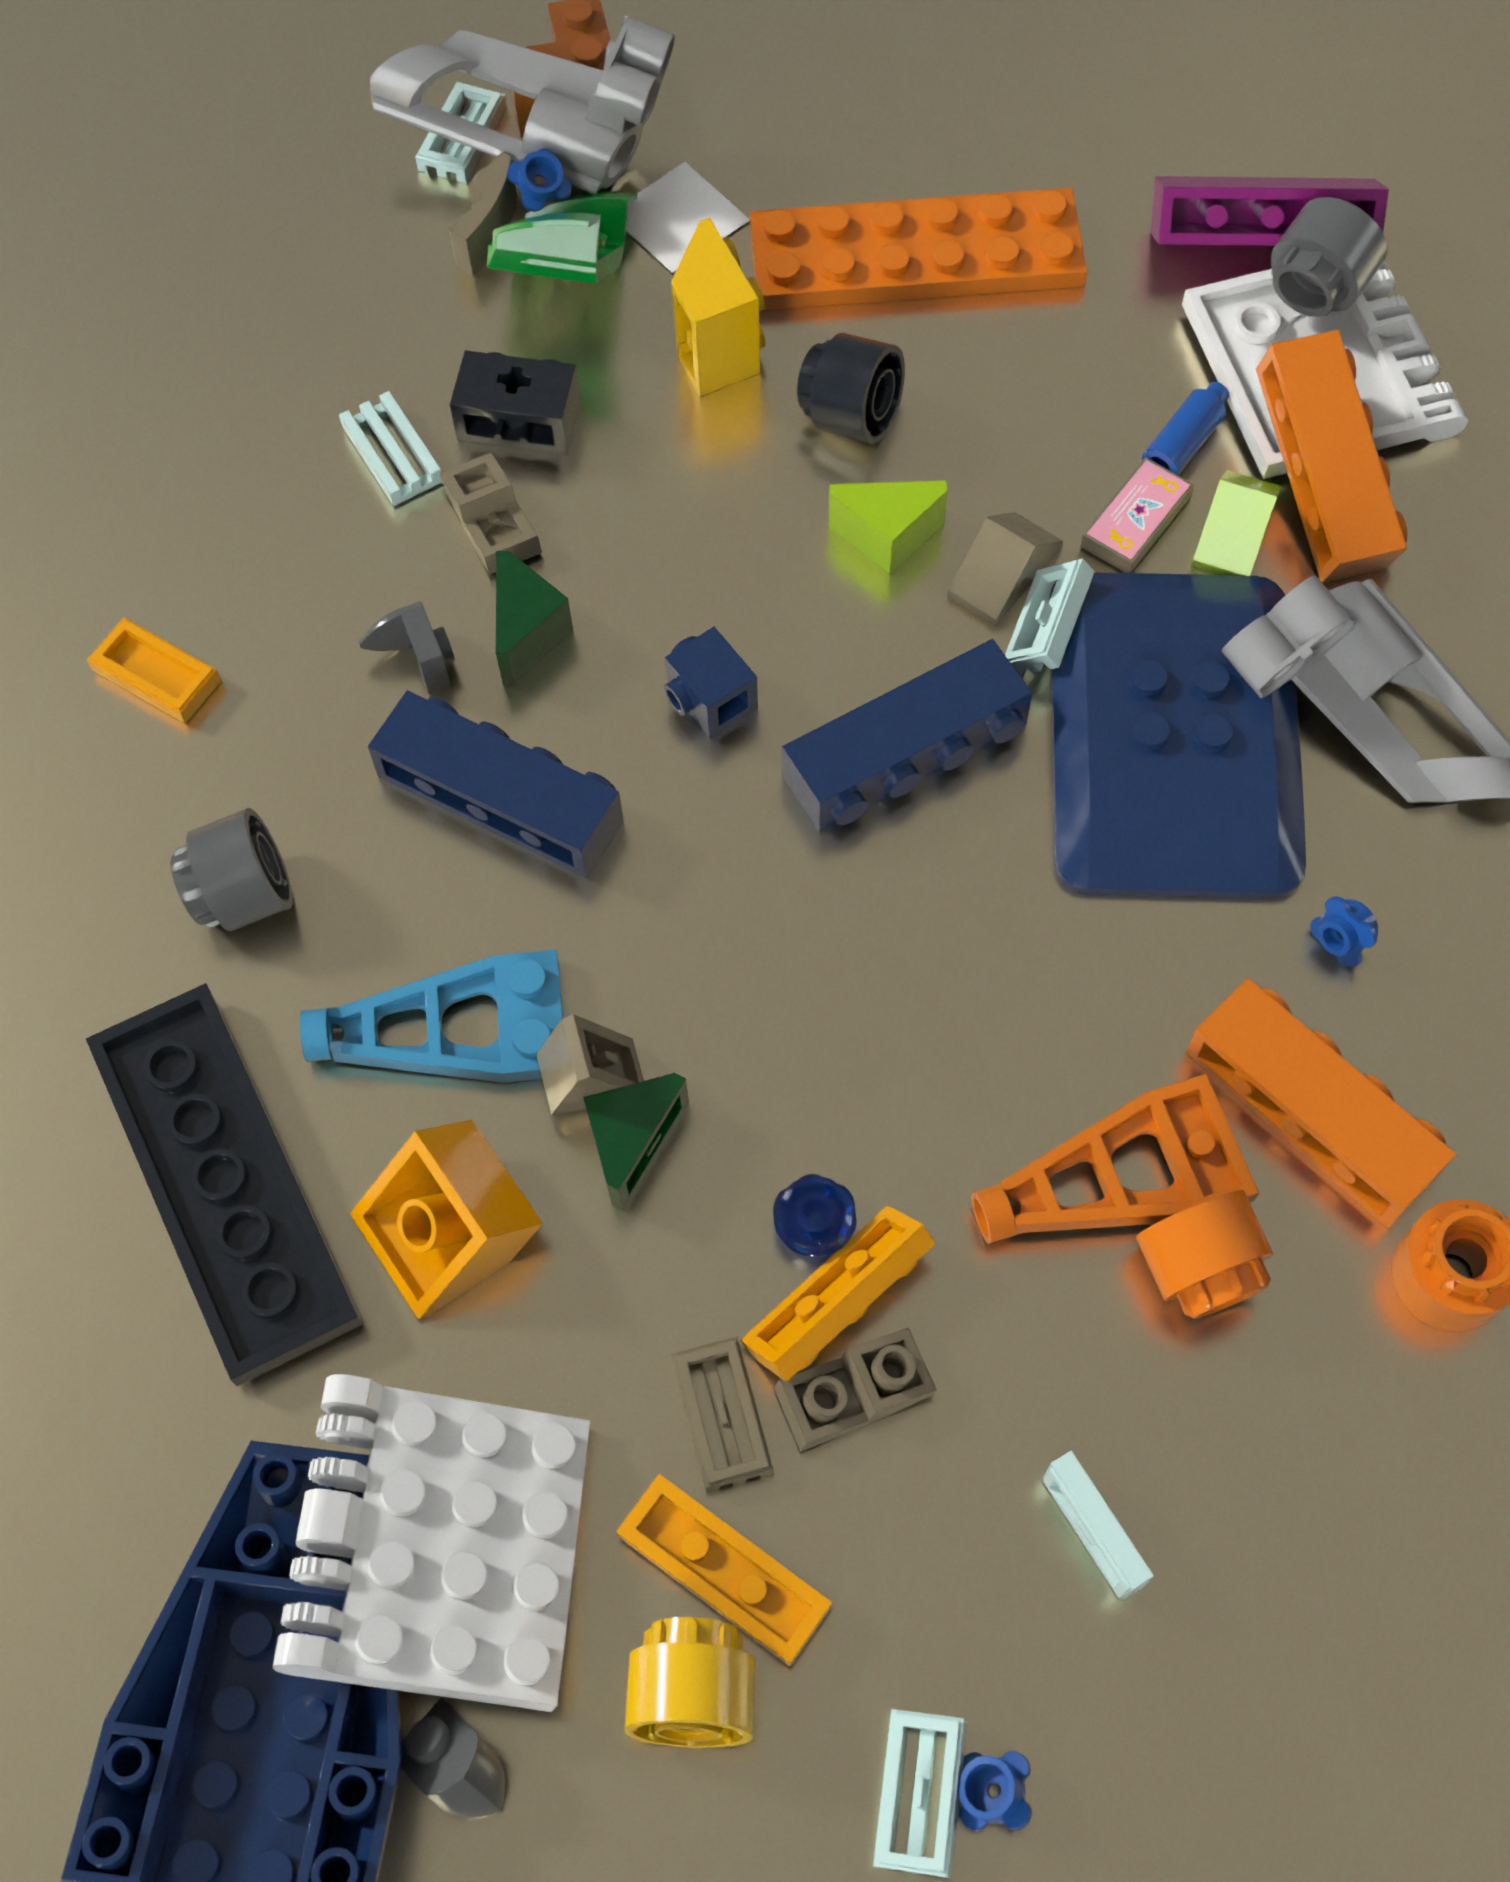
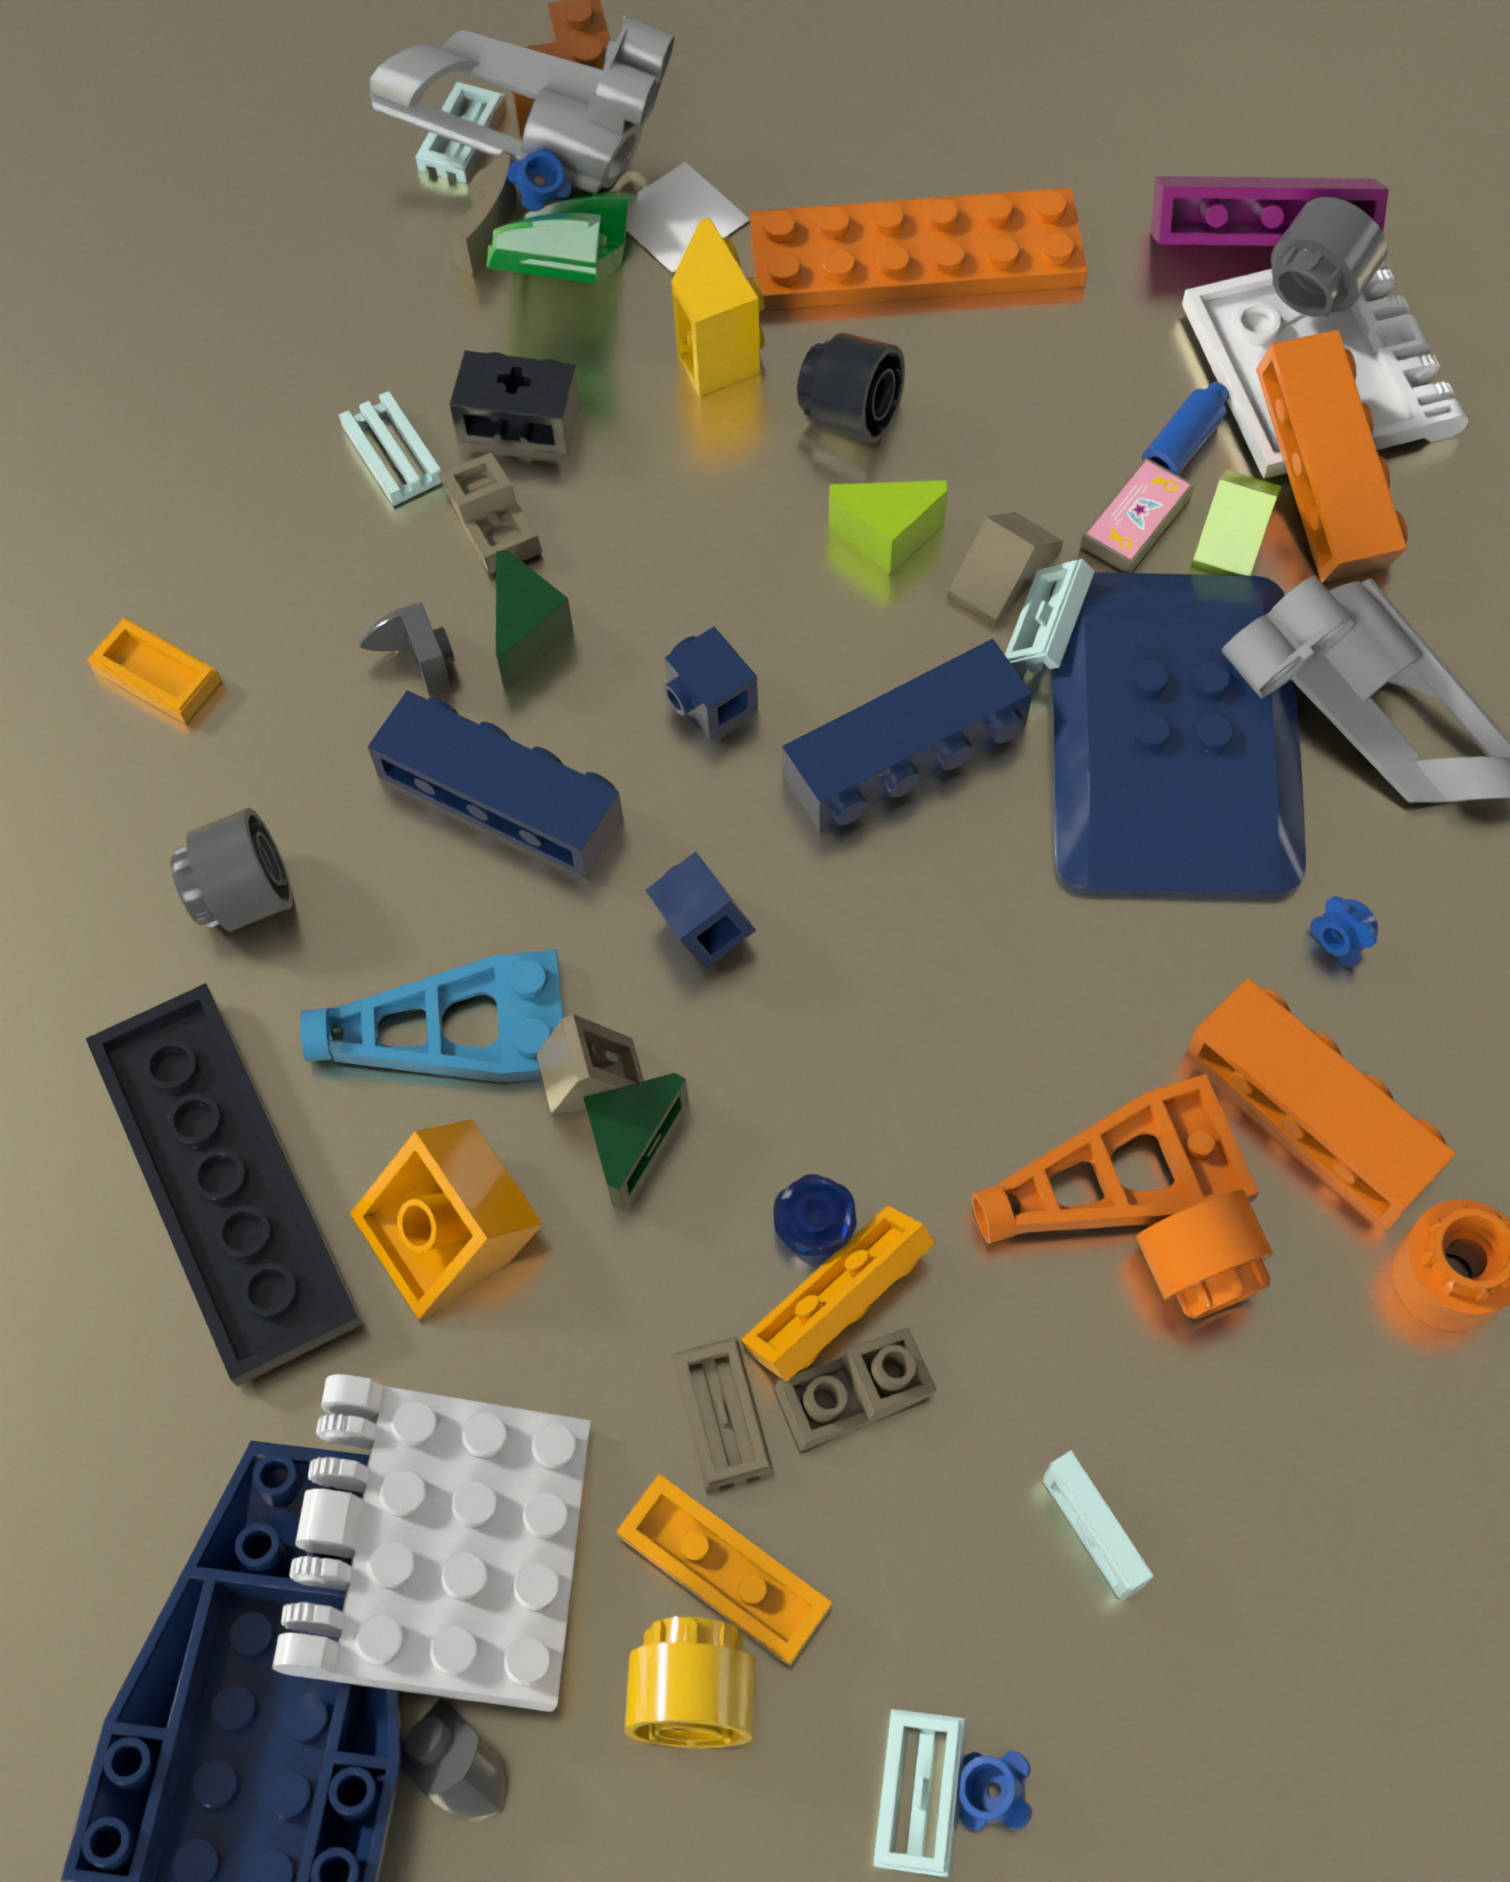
none -> dark blue brick [645,851,756,969]

